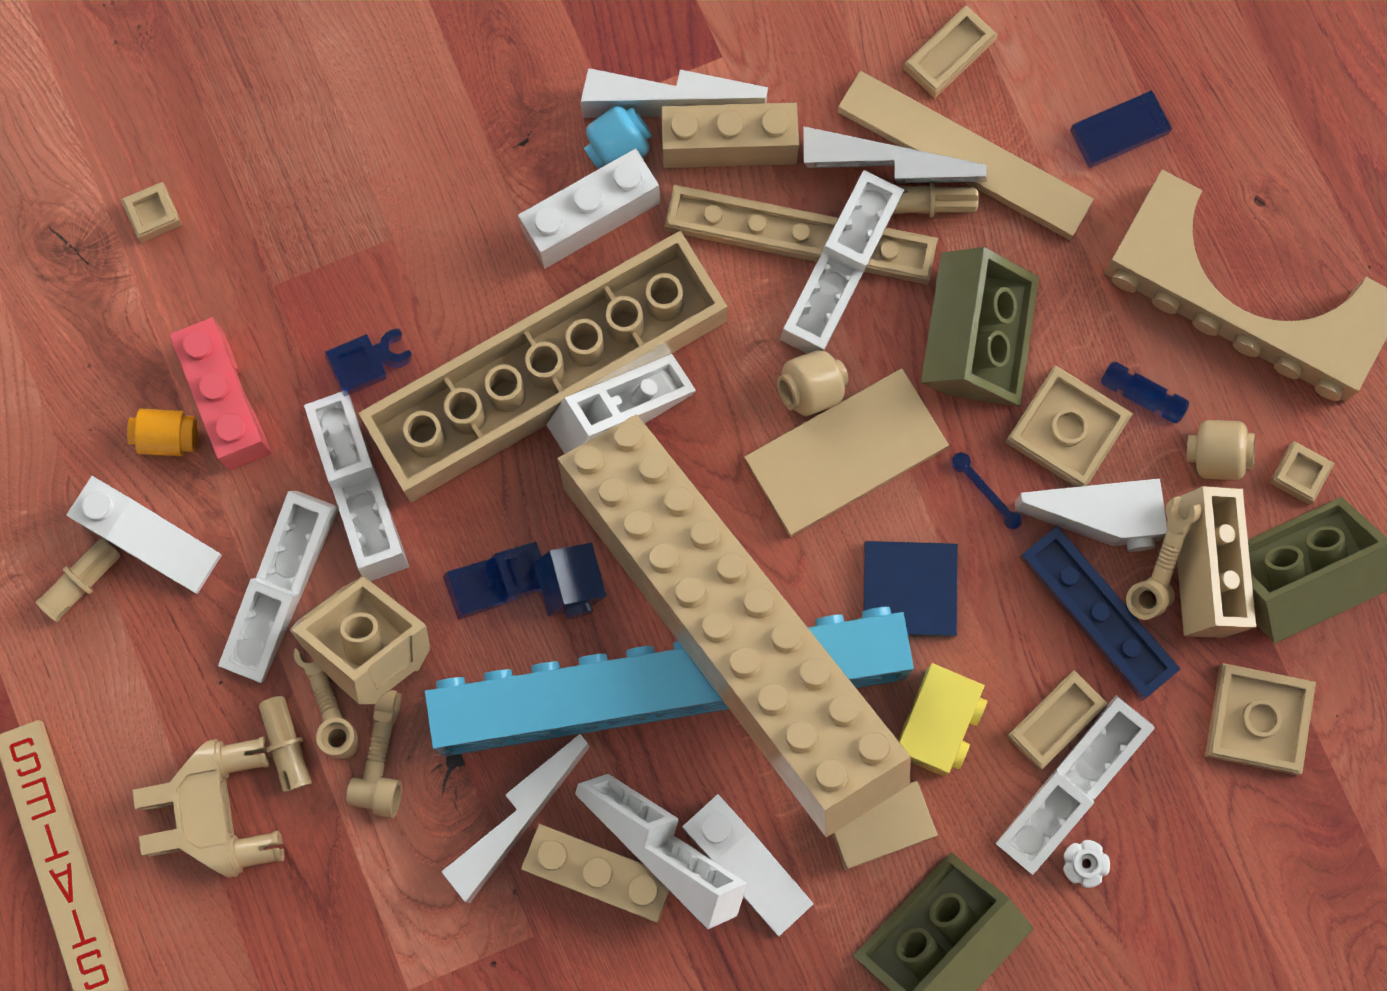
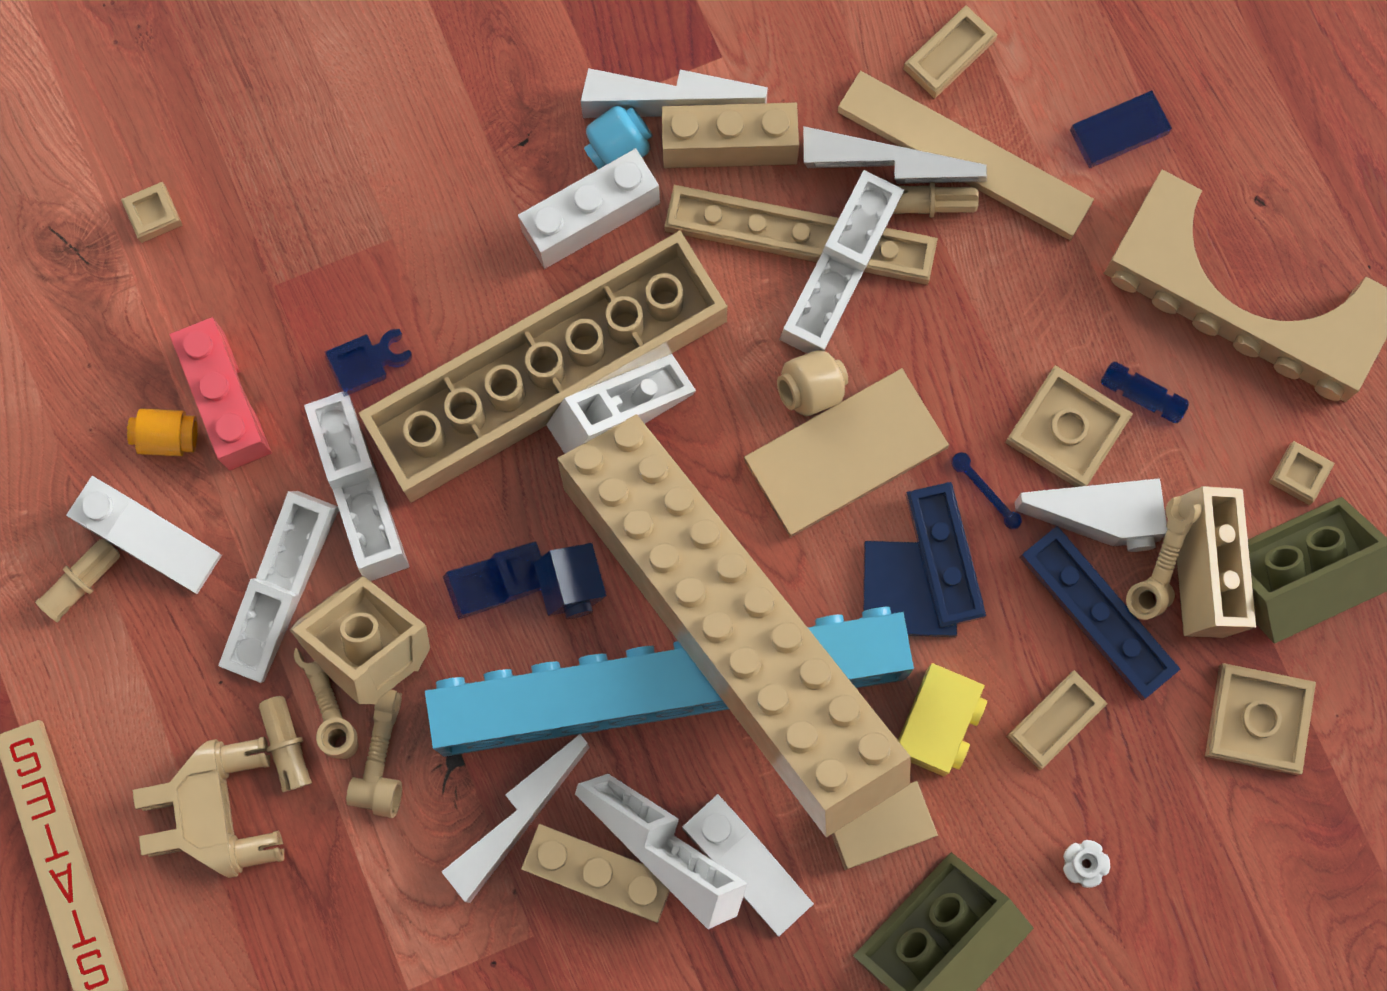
olive slope [921,247,1039,406] -> none
white slope [996,695,1155,875] -> none
tan head [1187,420,1255,480] -> none
none -> dark blue tile [905,482,986,629]

